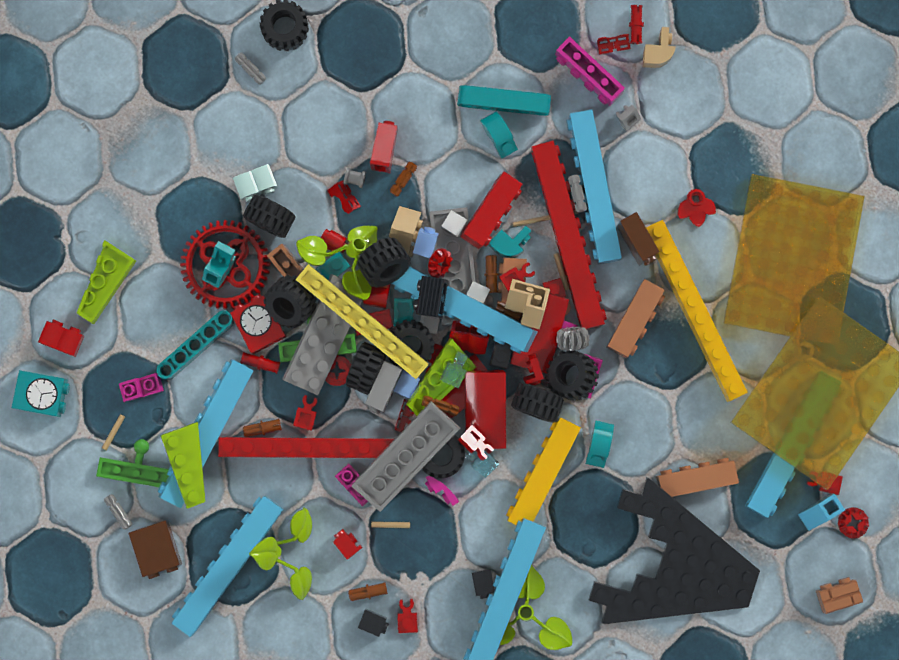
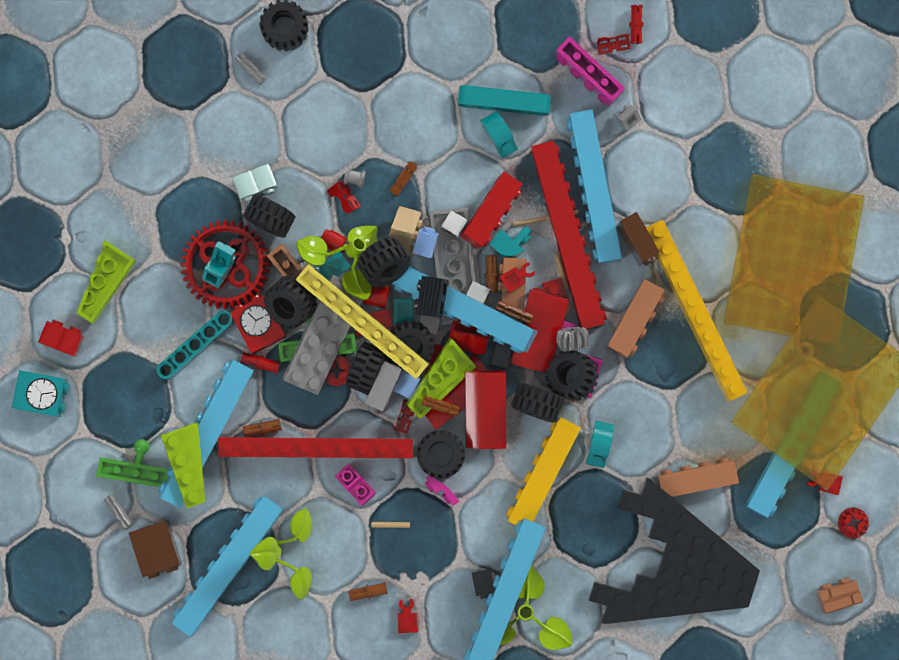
tan piece [102,414,125,451] -> none
dark pink slope [119,373,164,402] -> none
red plate [293,395,318,431] -> none
red brick [333,529,363,560] -> none
light grey plate [352,401,460,512] -> none
black brick [358,609,389,637] -> none
slope [370,121,398,173] -> none
red gear [428,248,453,278] -> none
clear light blue plate [440,351,468,388] -> none
plate [458,425,493,461] -> none
clear light blue plate [465,450,499,478] -> none
tan brick [505,279,550,329] -> none
red bracket [523,353,544,385] -> none
light grey axle [568,175,587,212] -> none
tan brick [642,27,676,68] -> none
red plate [678,189,716,227] -> none
medium azure slope [798,493,845,531] -> none

